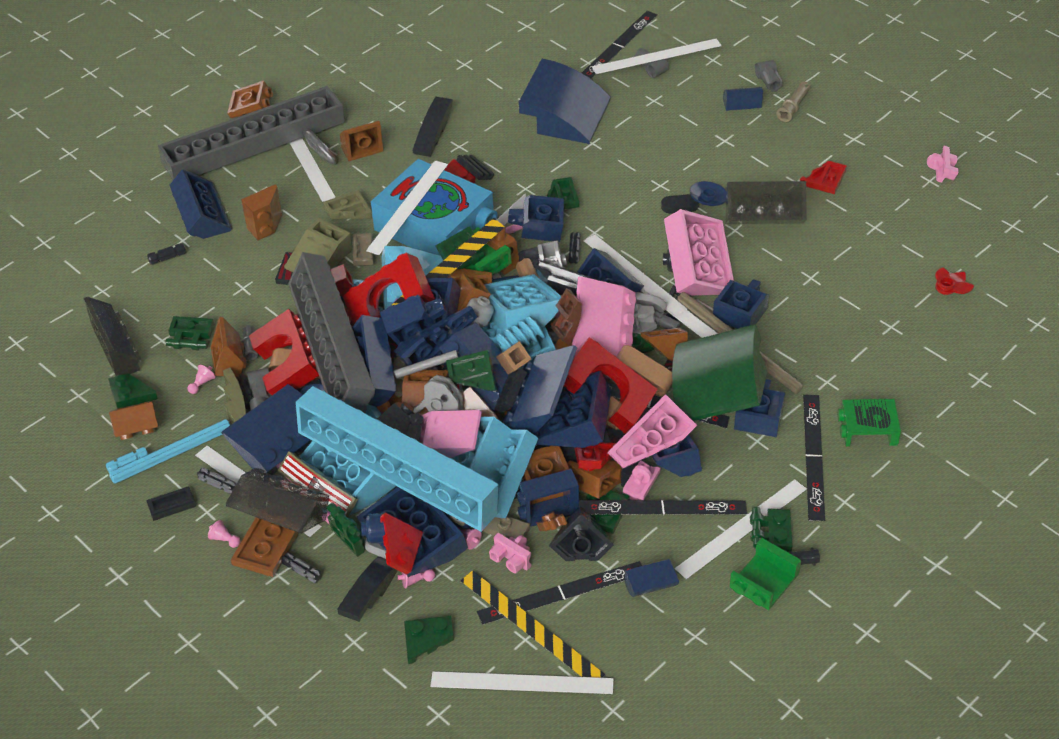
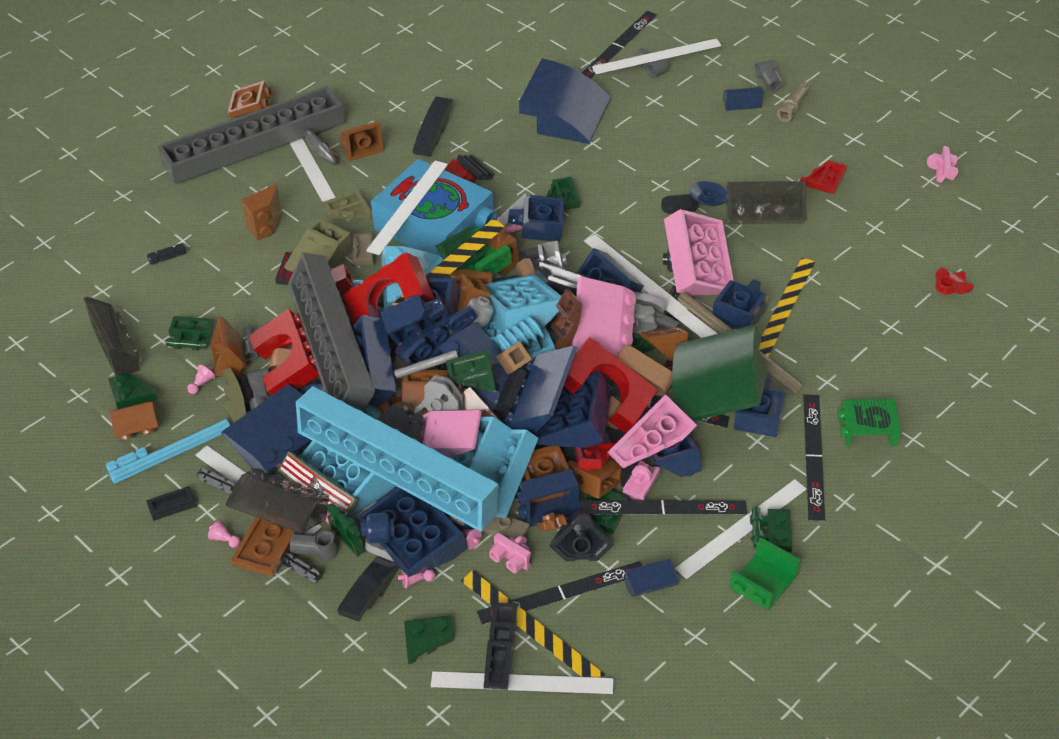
dark blue slope [169,169,232,239] -> none
red wing [380,513,423,575] -> none
black axle [568,232,581,264] -> none
black pin [790,547,820,566] -> none
none -> dark grey piece [290,530,338,561]
none -> black slope [483,602,518,690]
none -> sticker [759,258,815,357]

